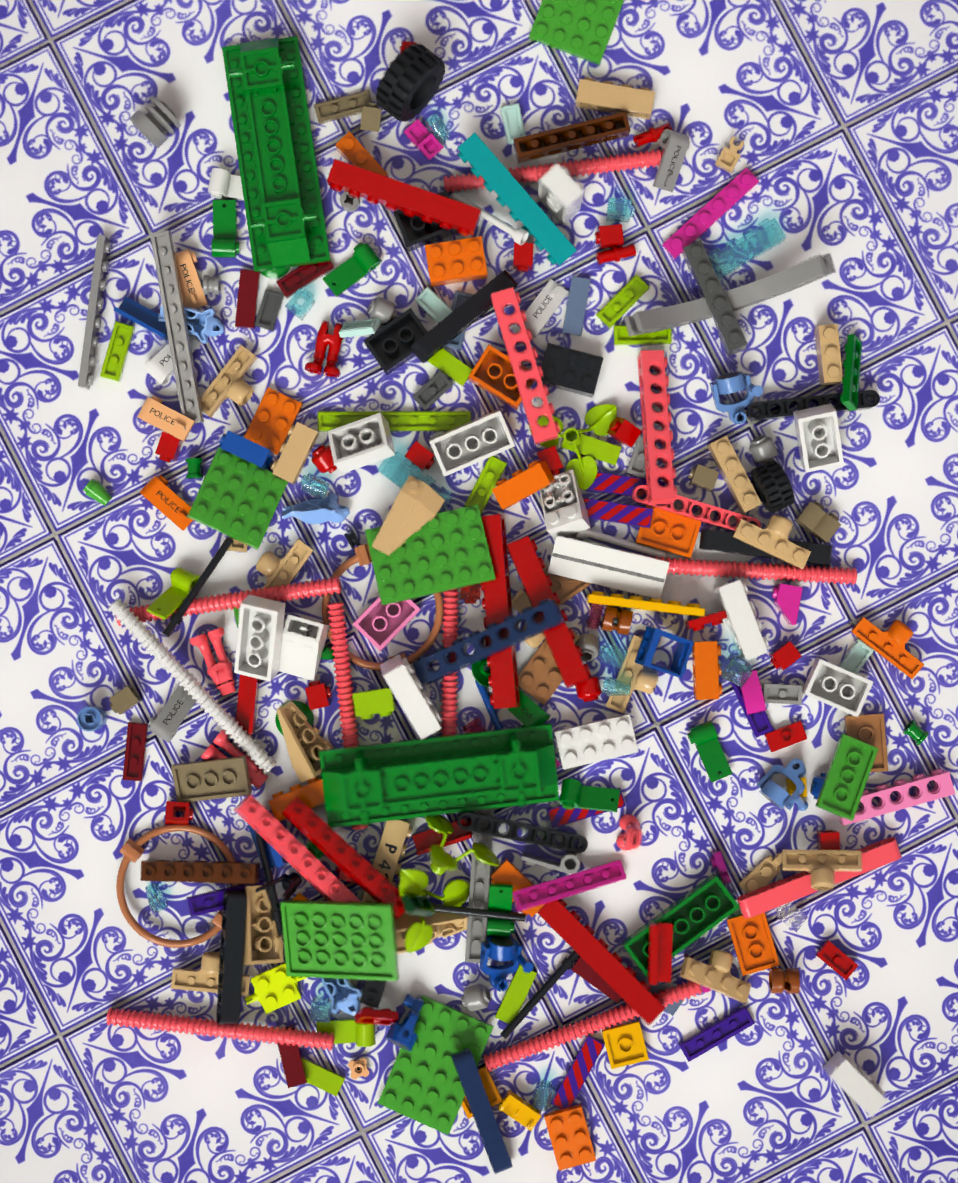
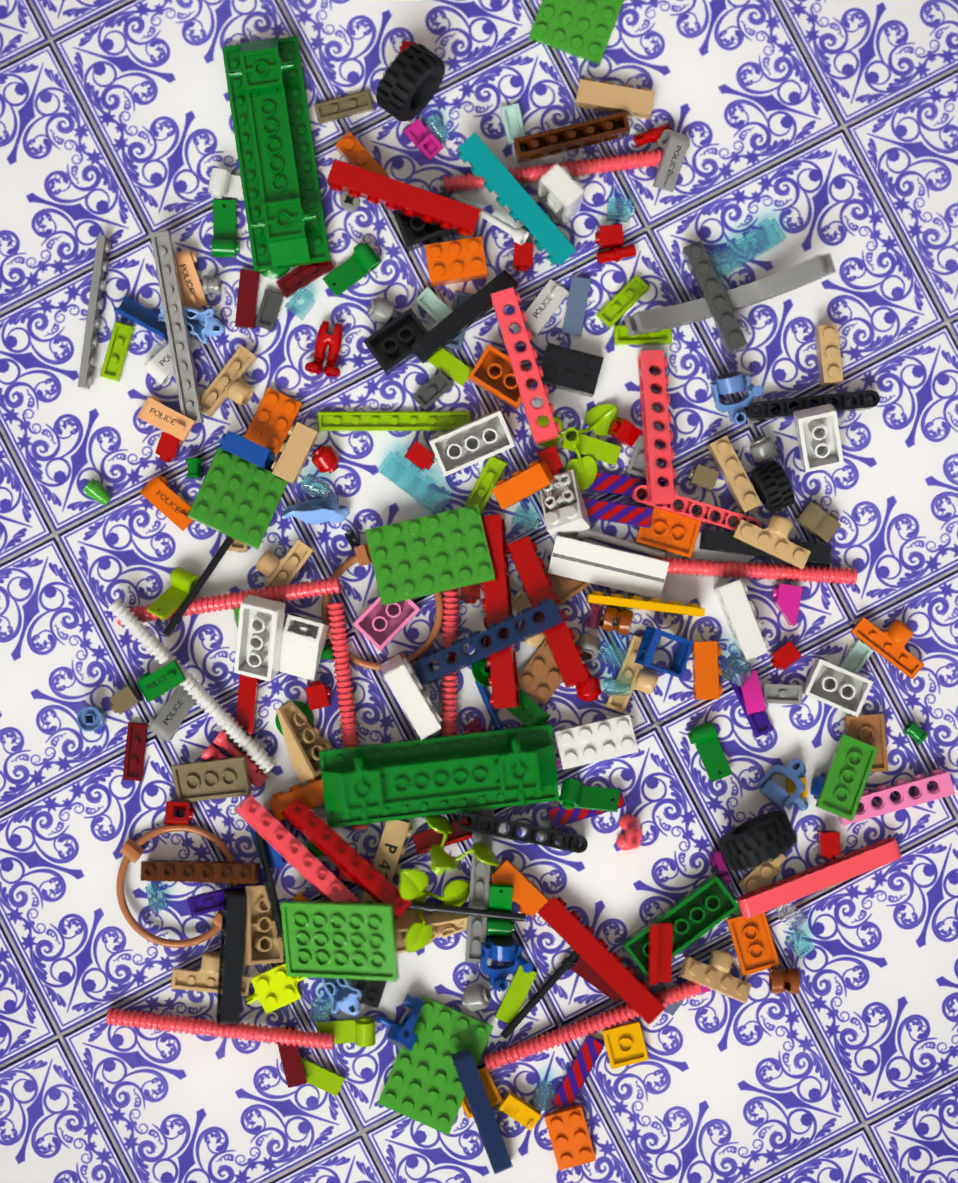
light grey wheel [129,96,181,148] -> none
coral piece [189,627,236,696] -> none
black plant [255,872,302,911] -> none
white brick [327,412,396,474] -> none
light aqua tile [339,318,381,338] -> none
light nougat plate [348,1058,369,1079] -> none
lime brick [352,687,396,720] -> none
red plate [355,1007,399,1026] -> none
dark tan brick [360,102,382,132] -> none
tan wedge [372,475,445,556] -> none
dark green plate [401,893,436,917] -> none
dark pink plate [511,860,627,912] -> none
light grey door [521,851,581,874] -> none
dark pink plate [662,167,759,259] -> none
dark purple tile [679,1005,755,1062] -> none
red plate [685,610,727,631] -> none
tan plate [715,136,744,174] -> none
red plate [764,721,807,752] -> none
tan plate [782,850,862,891] -> none
red plate [815,940,859,980] -> none
white brick [822,1051,888,1118] -> none
green plate [841,334,862,411] -> none
none -> green door [137,660,187,703]
none -> clear light blue brick [510,505,541,533]
none -> black tyre [719,810,797,872]
none -> clear light blue brick [785,928,816,959]

